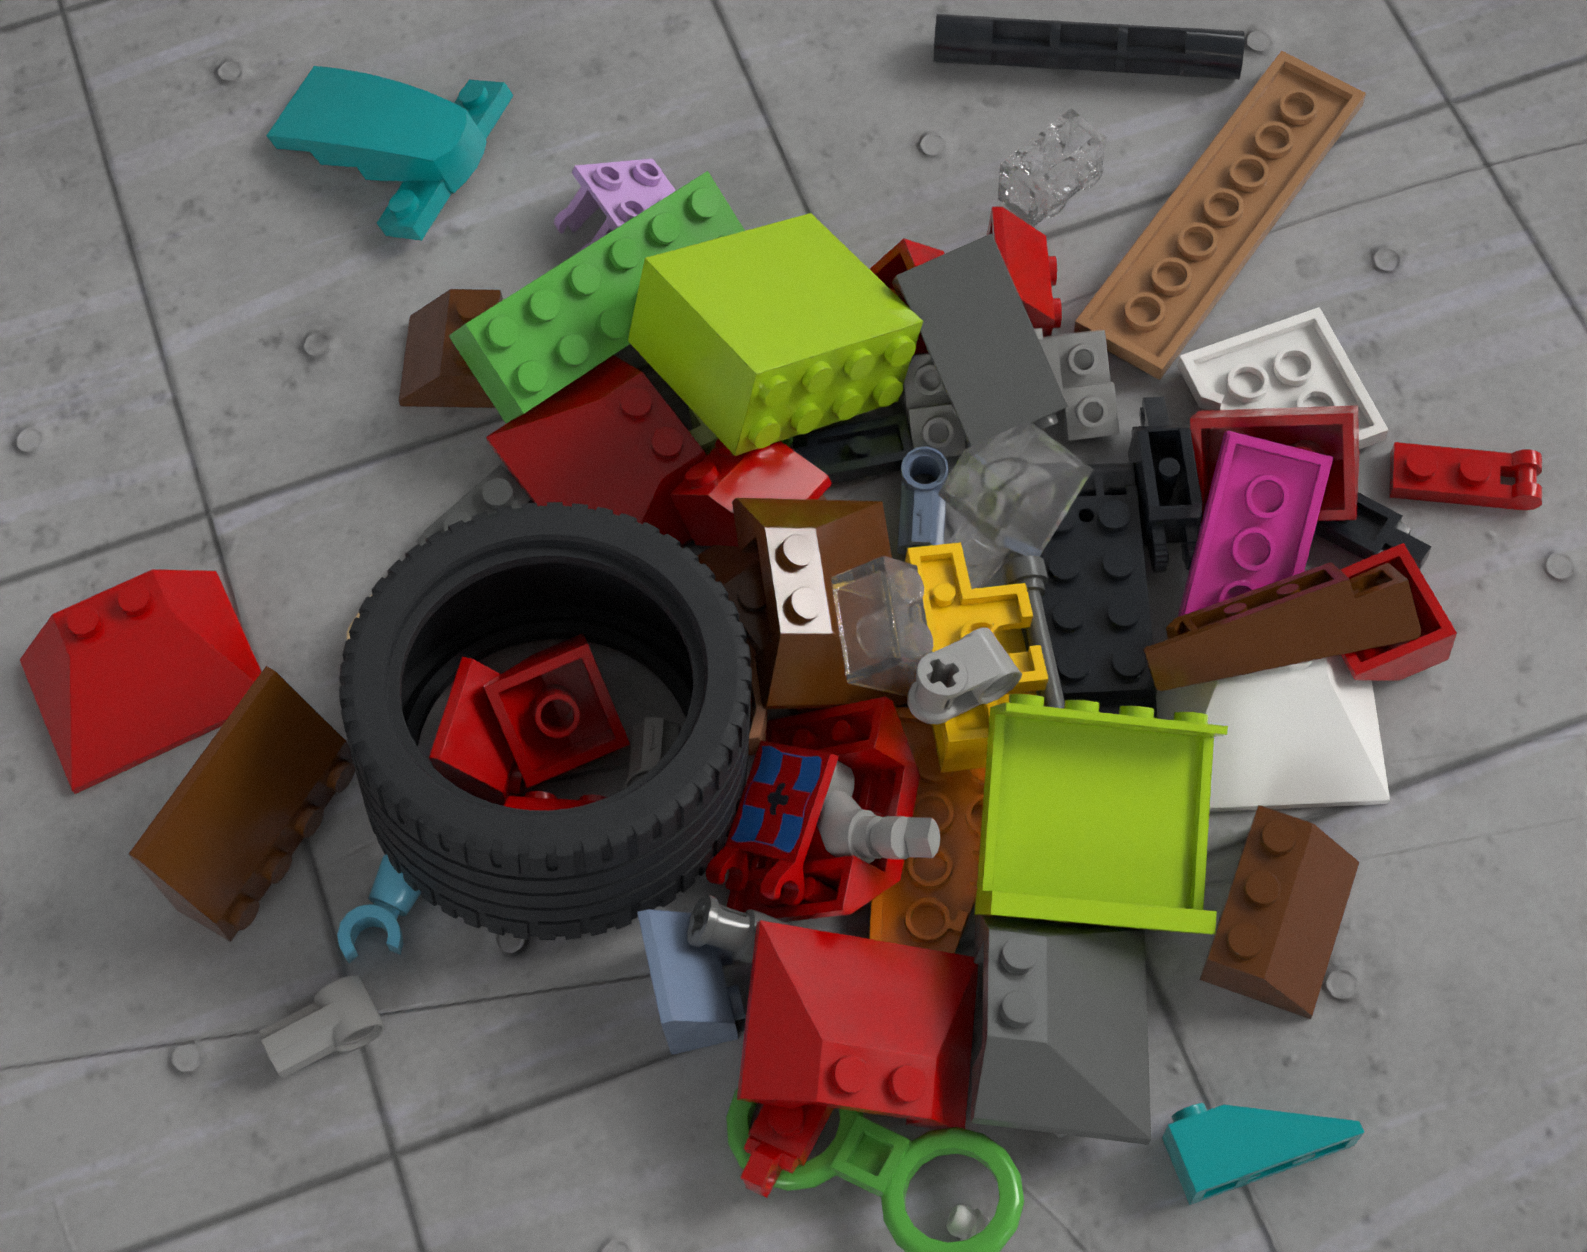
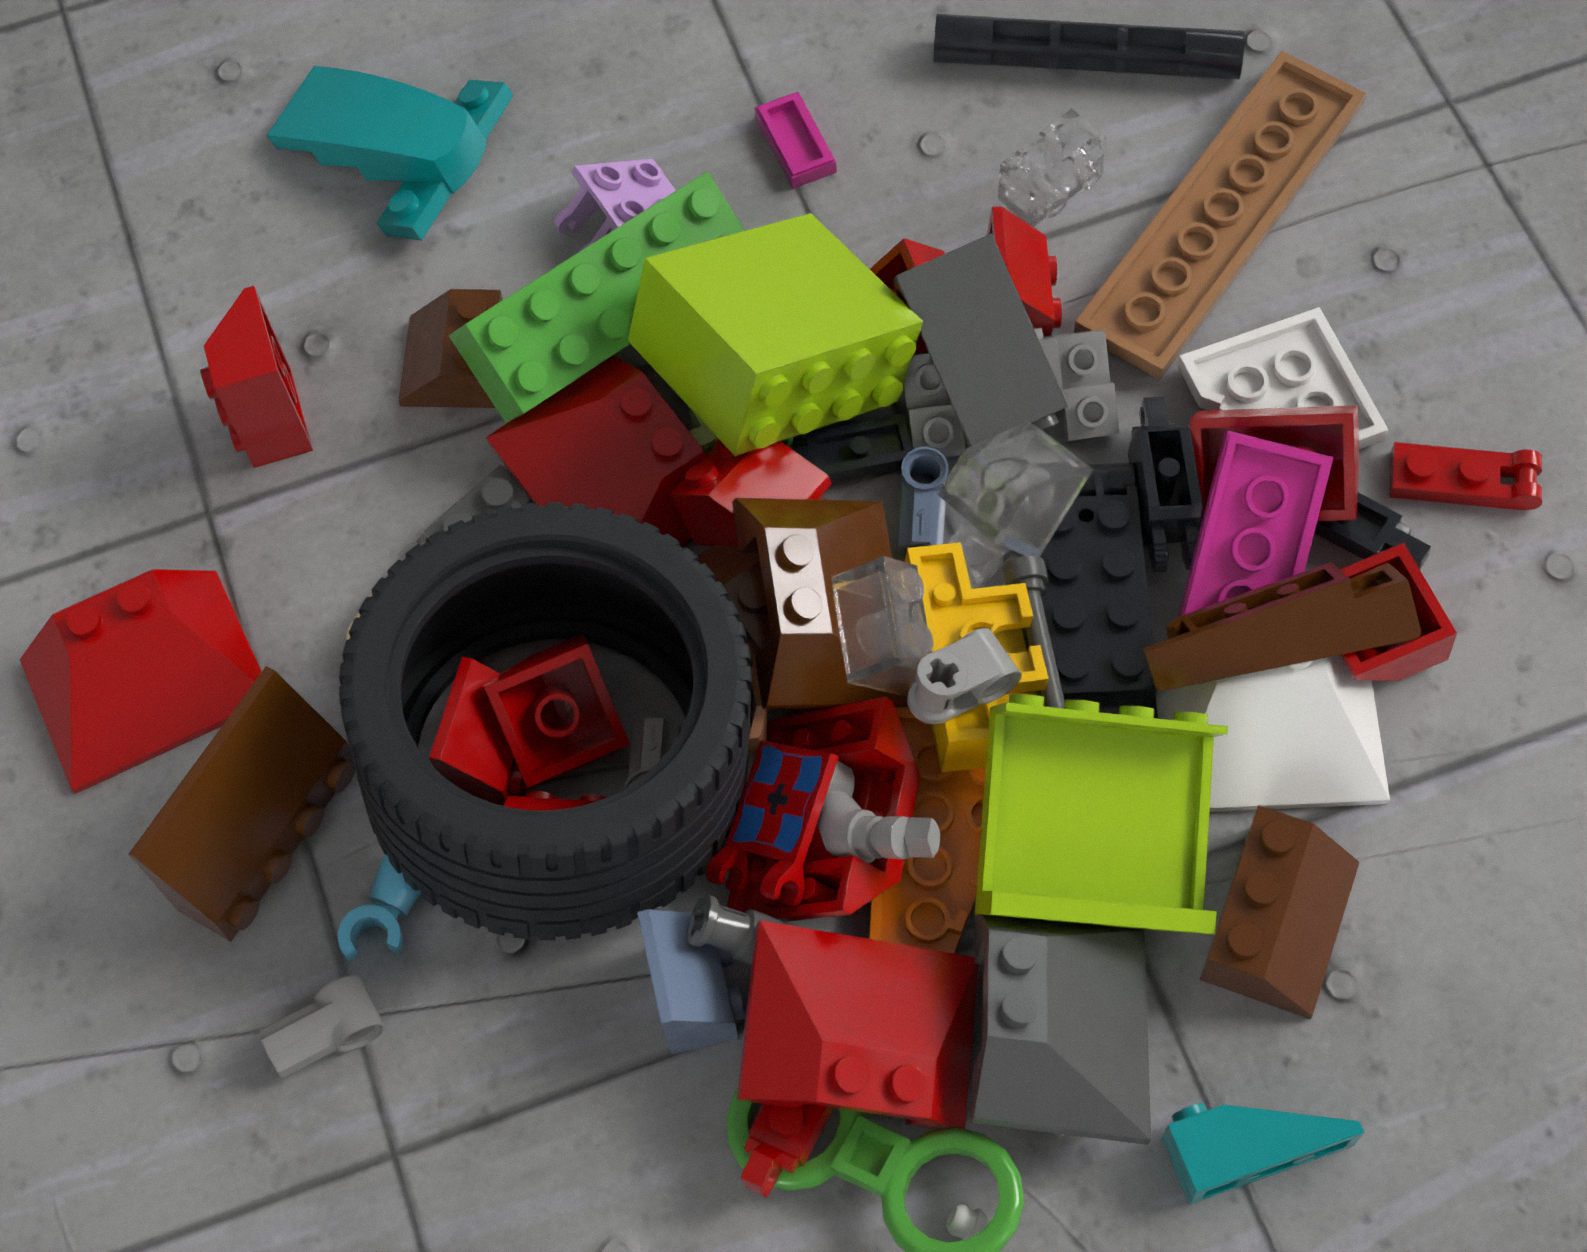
none -> red slope [200,286,313,468]
none -> dark pink tile [754,91,837,189]

